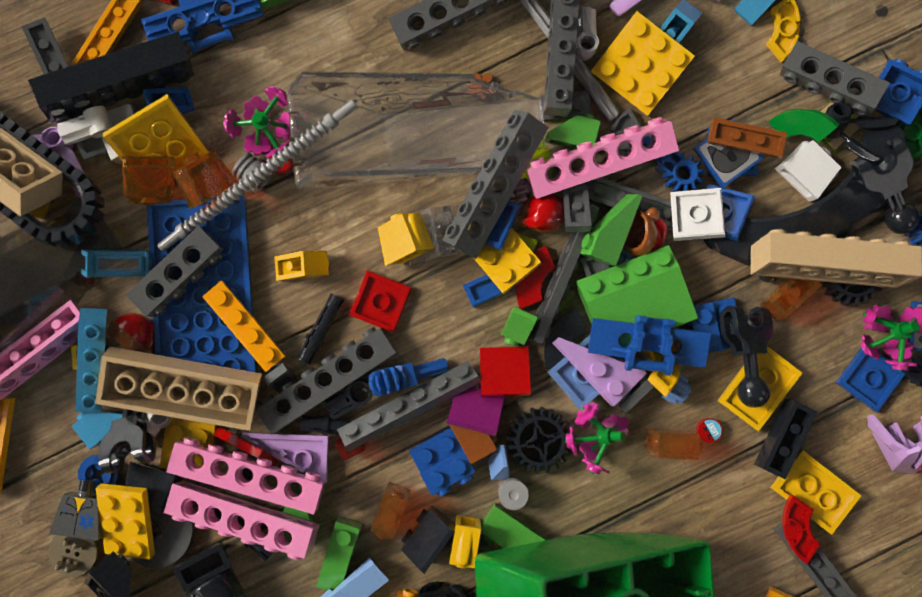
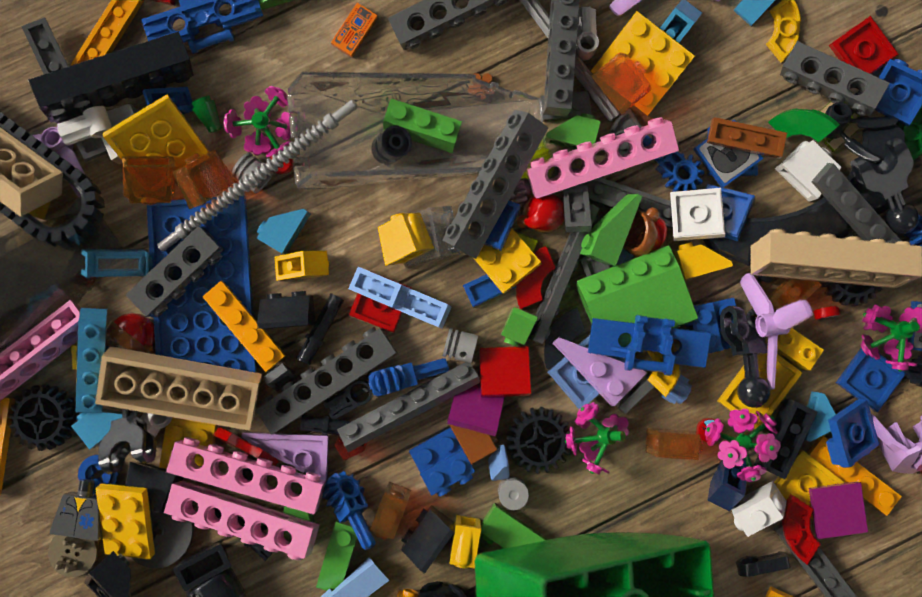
none -> black gear [8,384,77,451]
none -> green cone [192,95,222,134]
none -> dark azure slope [257,209,311,255]
none -> black slope [257,291,315,329]
none -> blue gear [322,471,376,550]
none -> orange tile [331,3,378,57]
none -> light blue slope [348,267,452,329]
none -> black wheel [371,126,412,165]
none -> bright green brick [383,98,462,153]
none -> light grey piece [443,328,478,363]
none -> clear orange torso [591,52,651,115]
none -> yellow slope [673,242,733,280]
none -> dark pink plant [705,409,780,482]
none -> dark blue slope [707,459,747,511]
none -> white torso [731,481,787,537]
none -> black piece [736,551,791,577]
none -> lavender piece [740,273,813,390]
none -> yellow brick [767,328,824,370]
none -> dark azure slope [805,391,836,442]
none -> light orange plate [807,436,902,516]
none -> magenta tile [809,481,868,539]
none -> dark grey plate [811,163,901,244]
none -> red tile [813,306,840,320]
none -> blue plate [826,399,879,468]
none -> red tile [829,16,899,74]

